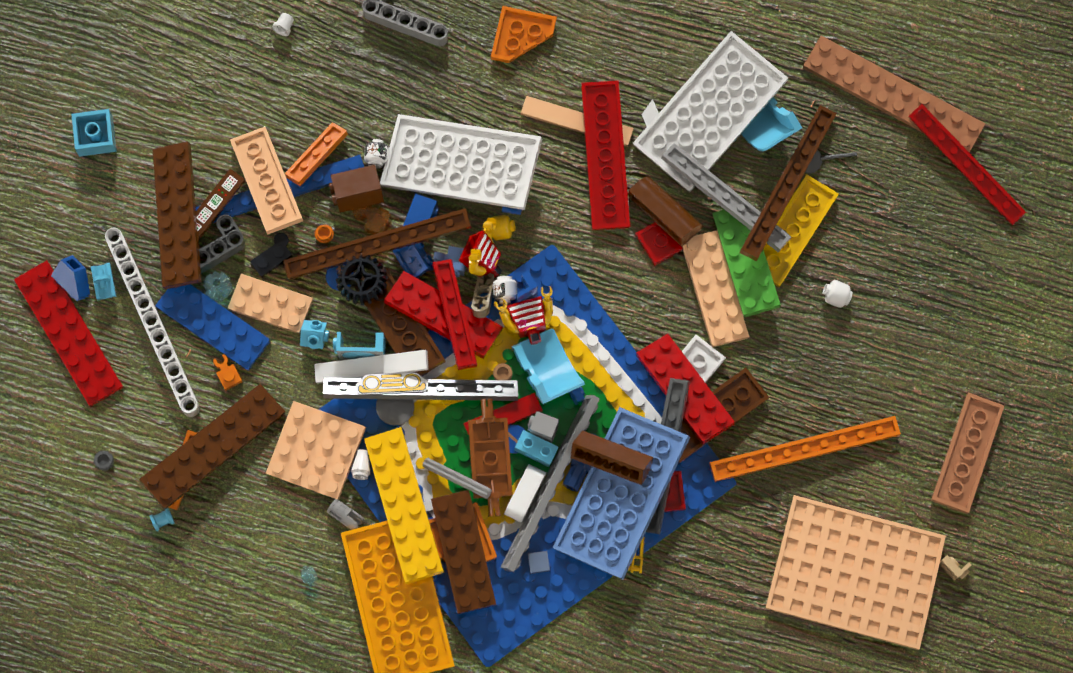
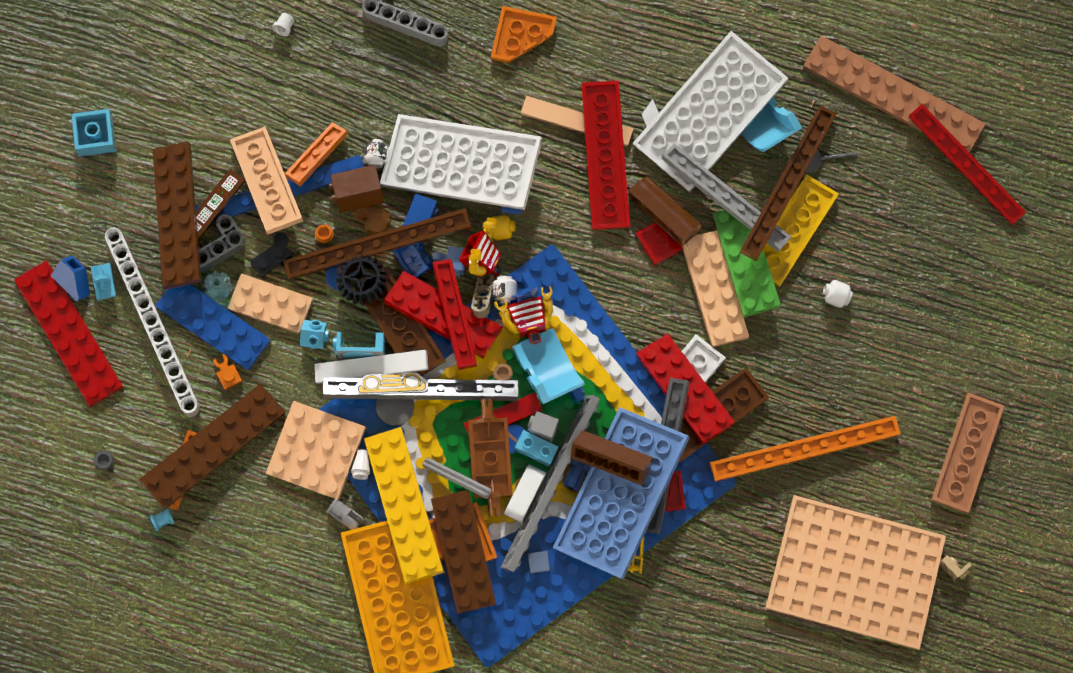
clear light blue plate [300,566,318,586] -> none

